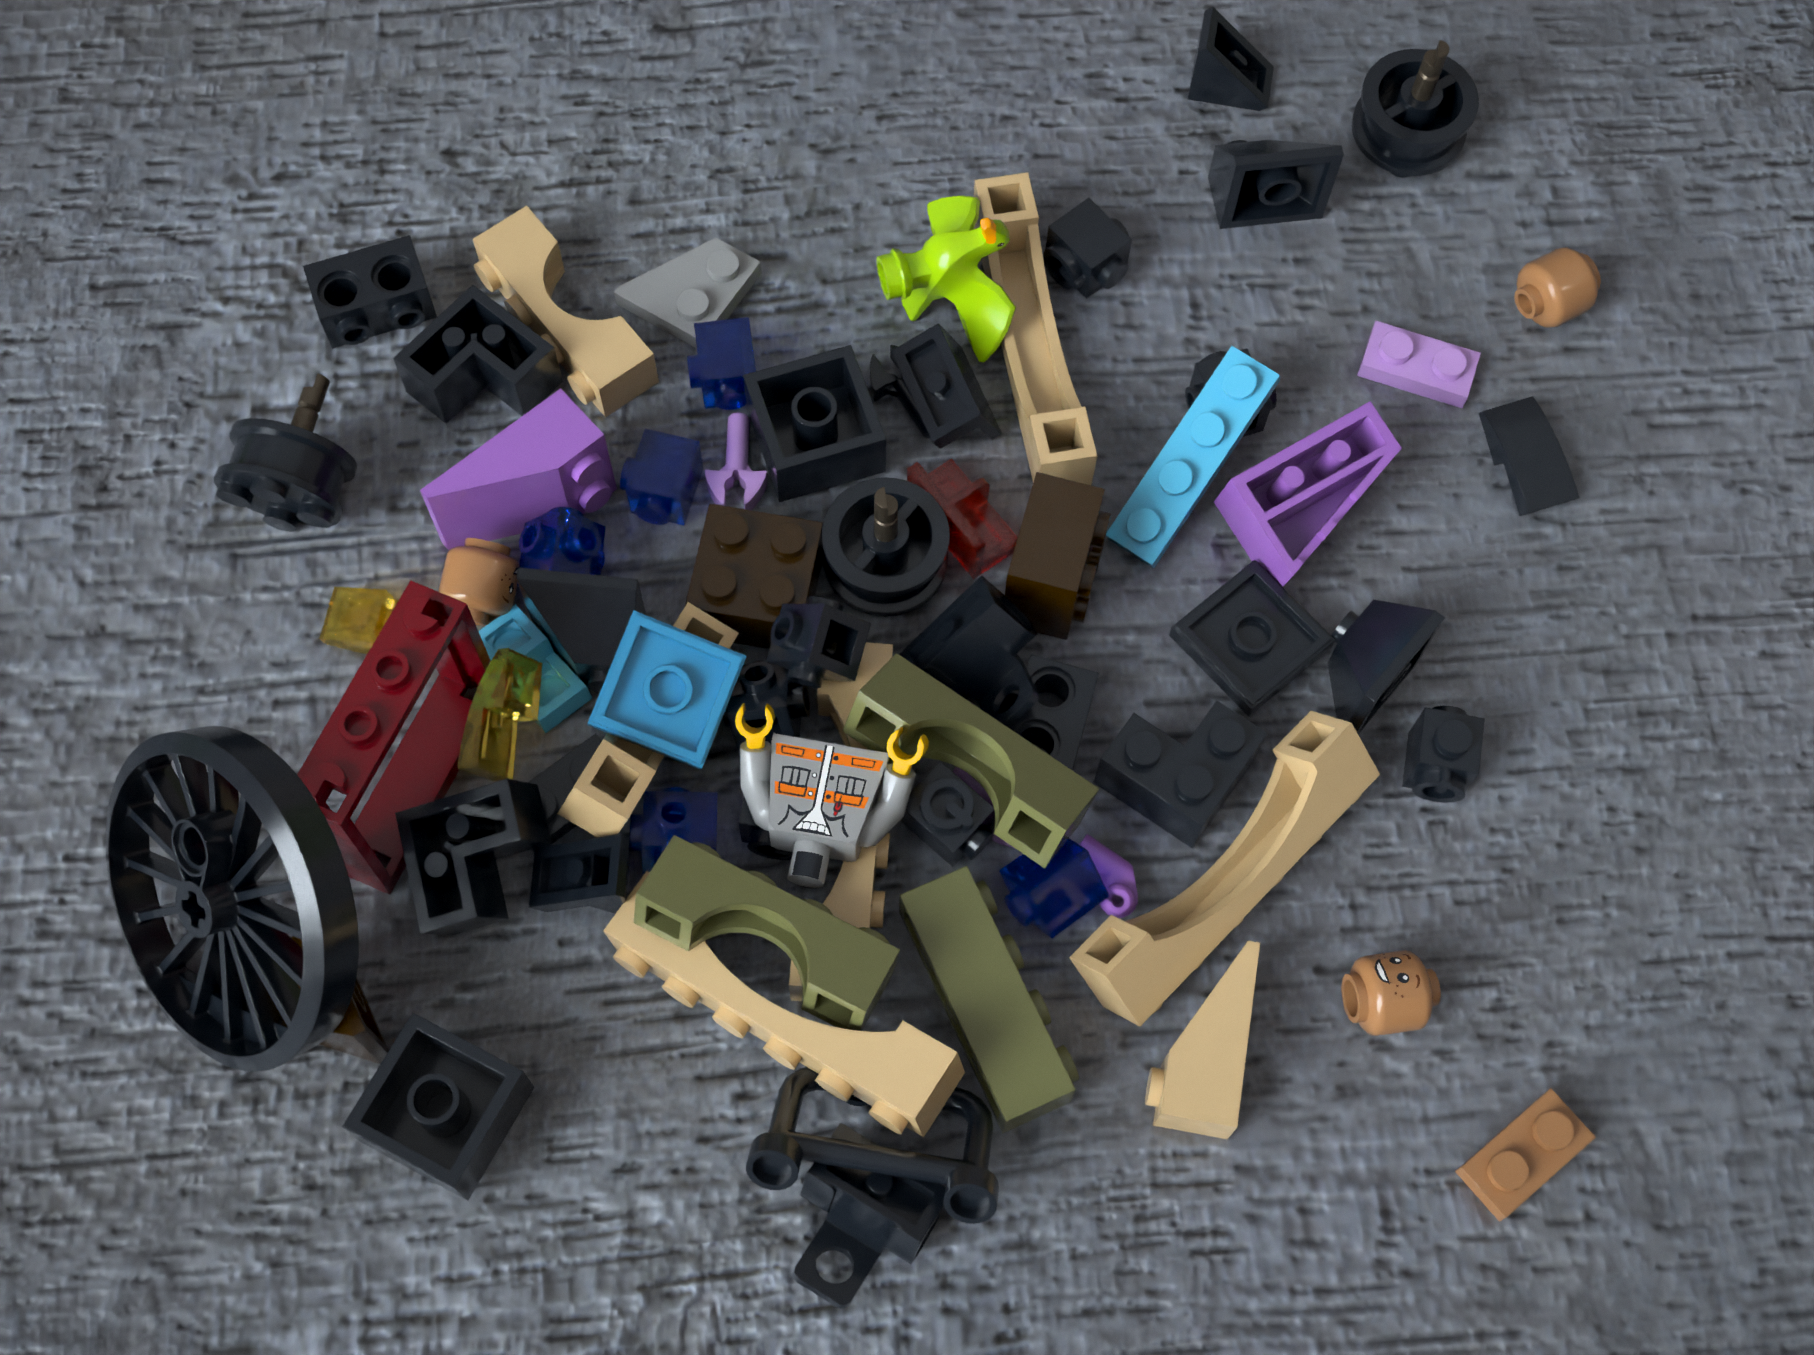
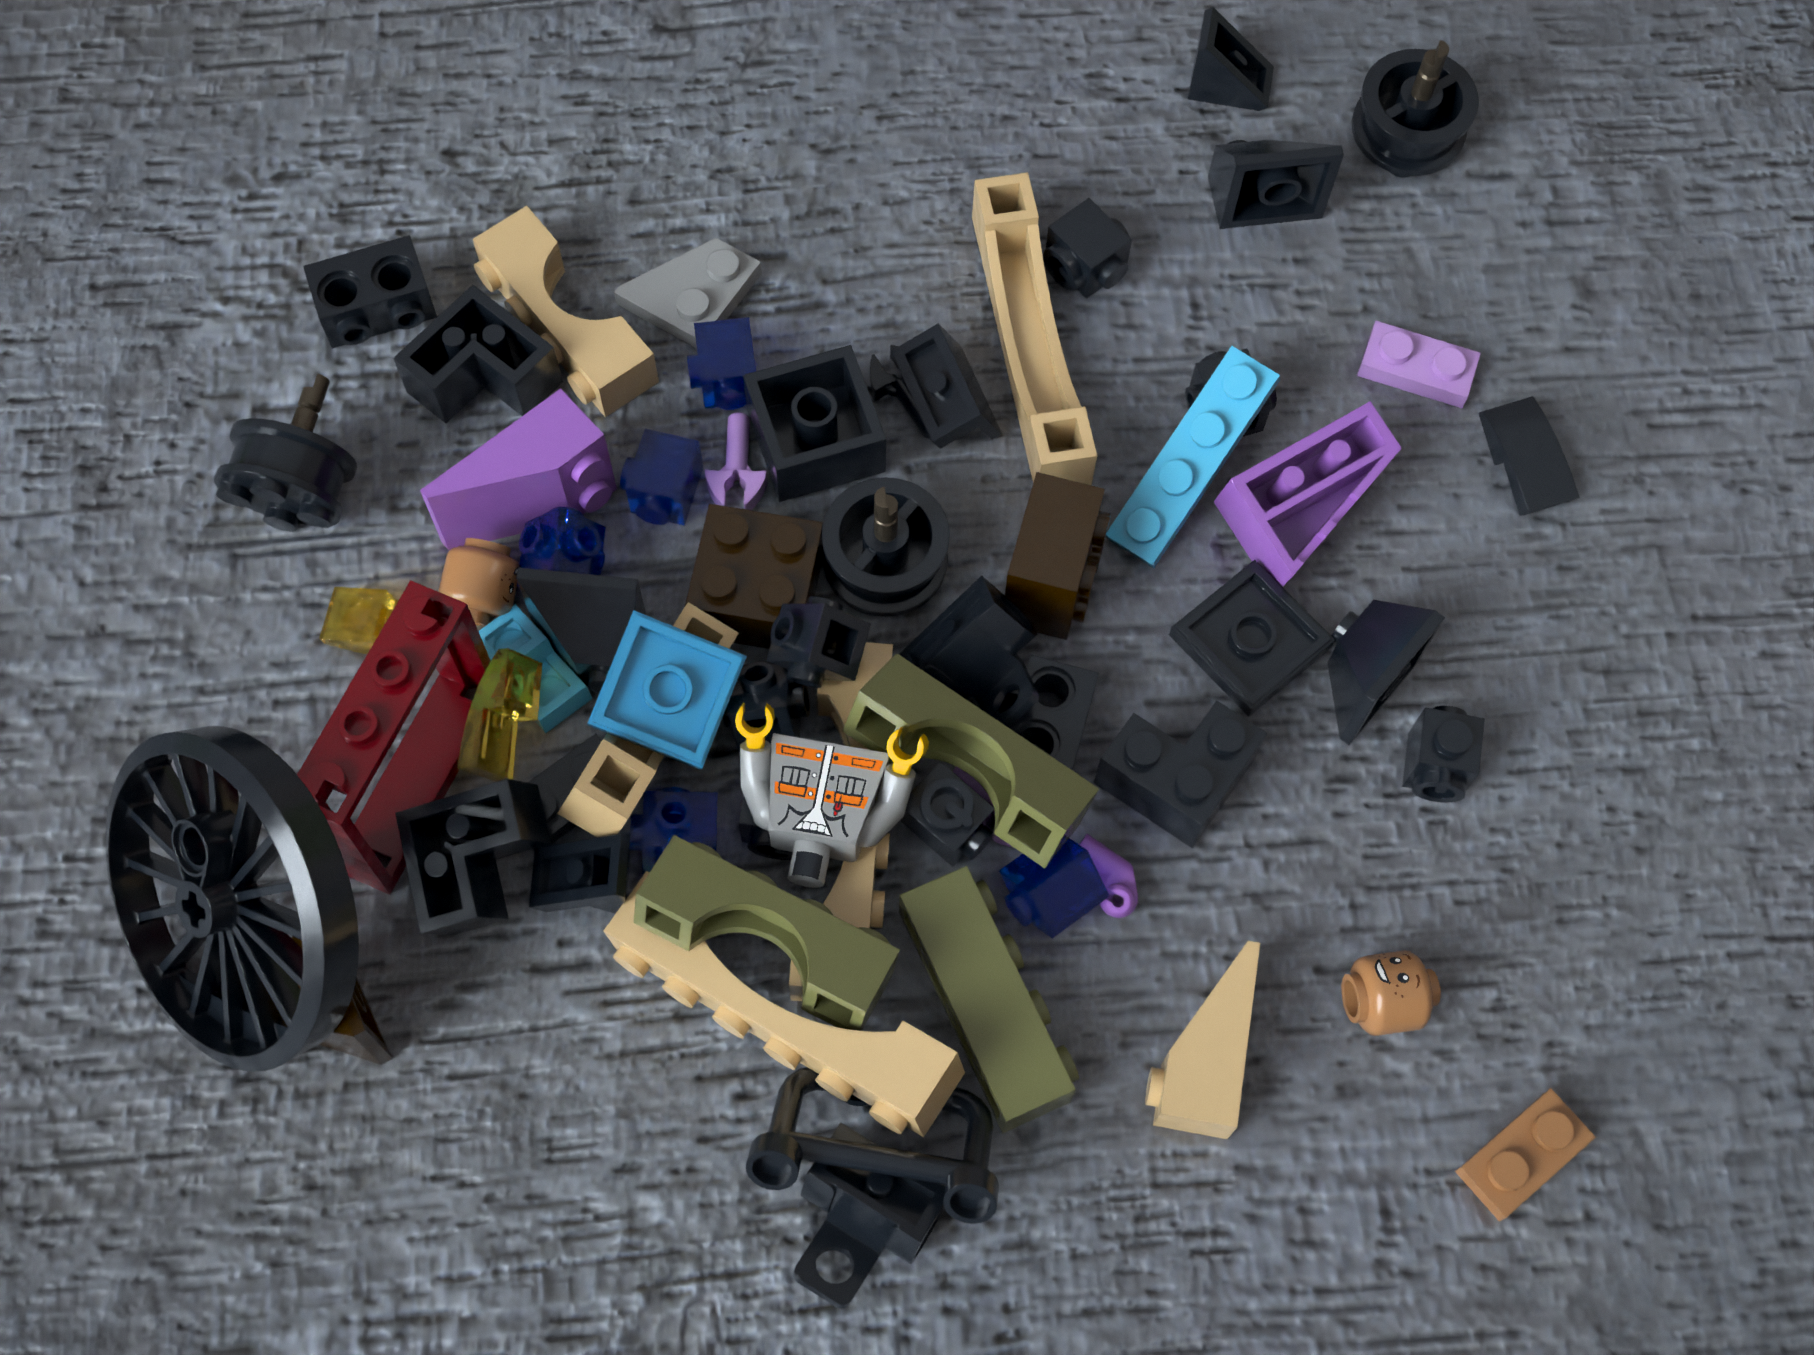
black brick [342,1012,535,1201] -> none
lime animal [876,195,1016,363] -> none
clear red panel [907,458,1018,579] -> none
tan arch [1069,711,1380,1026] -> none
medium nougat head [1514,247,1601,328] -> none

